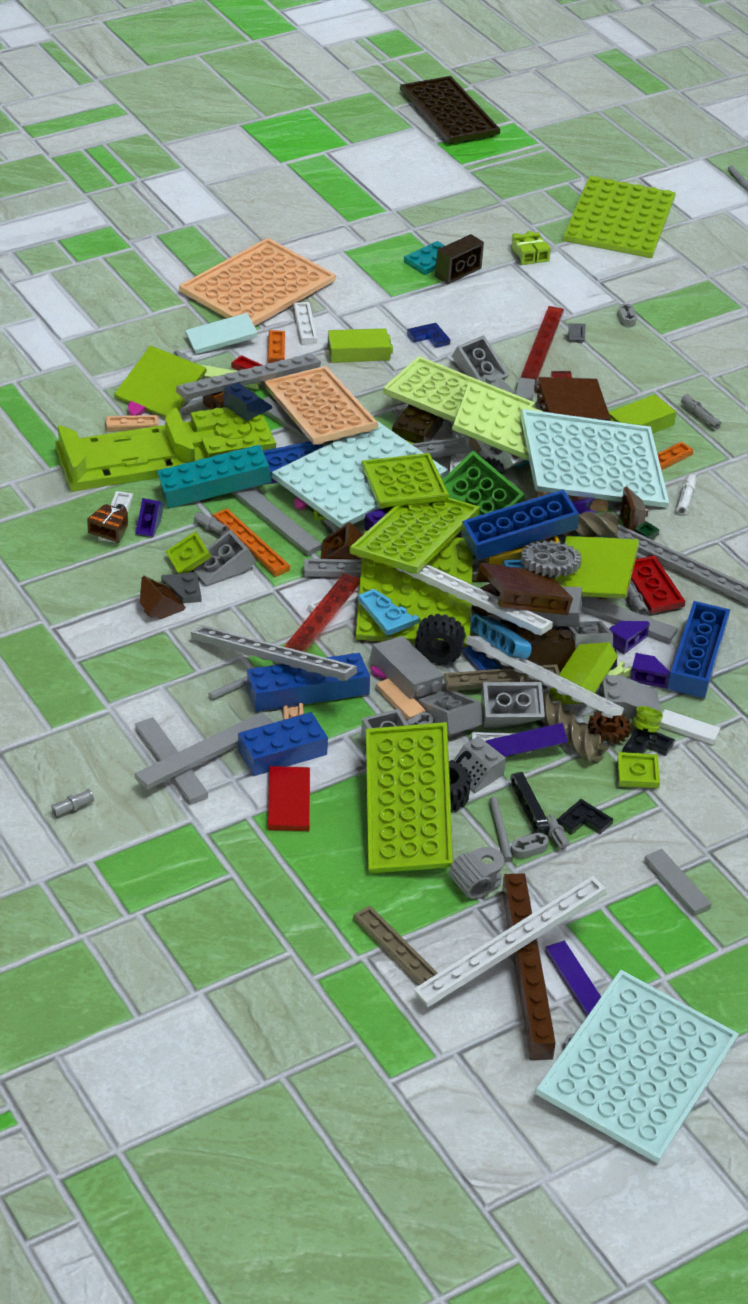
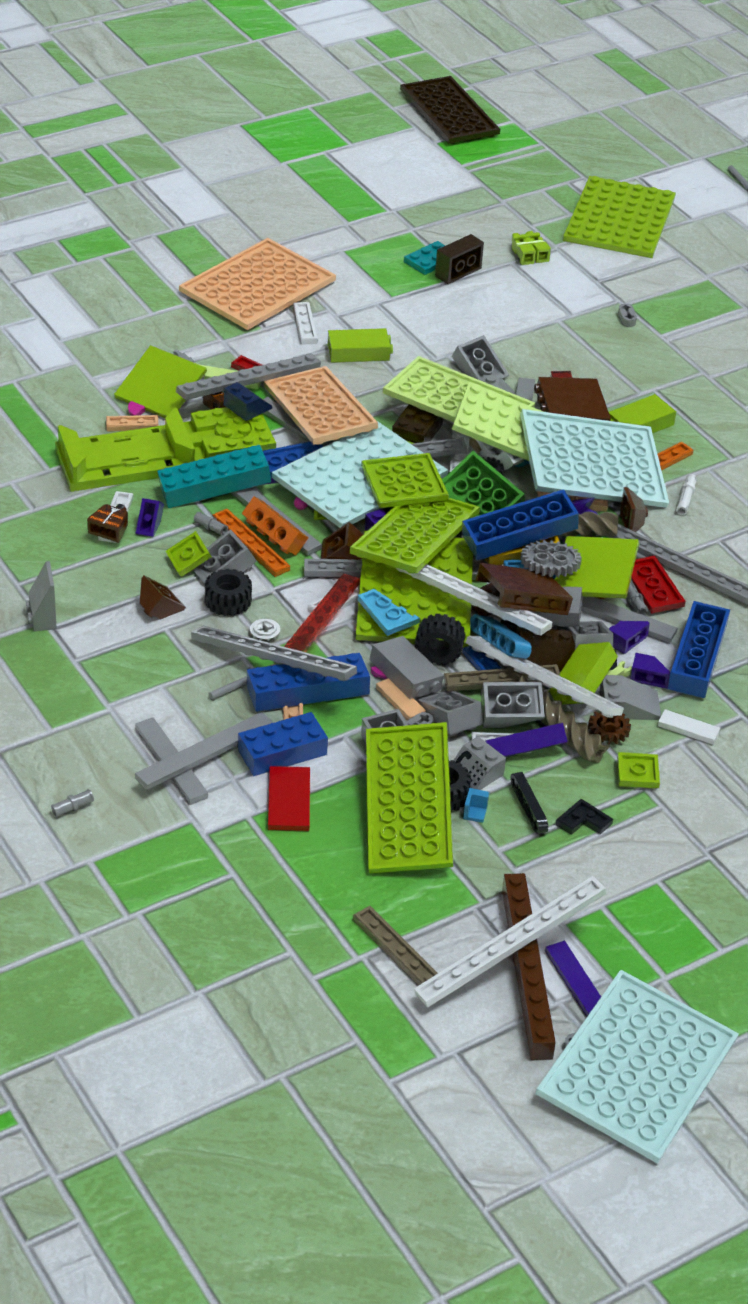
dark grey wing [161,572,202,603] -> none
light aqua tile [185,313,258,354] -> none
orange tile [268,330,285,363] -> none
clear blue tile [407,323,450,348] -> none
light grey piece [448,847,504,899] -> none
light grey bar [489,797,513,862] -> none
light grey beam [511,833,549,859] -> none
clear red tile [521,306,564,383] -> none
light grey axle [546,814,570,849] -> none
tile [568,323,586,340] -> none
black tile [622,728,675,756] -> none
lime wheel [632,706,663,732] -> none
dark green plate [634,521,660,540] -> none
light grey tile [644,849,712,916] -> none
light grey pin [681,394,722,430] -> none
none -> light grey slope [26,561,57,631]
none -> black tyre [205,569,252,616]
none -> orange brick [242,496,309,555]
none -> white gear [250,619,280,642]
none -> dark azure panel [463,788,489,823]

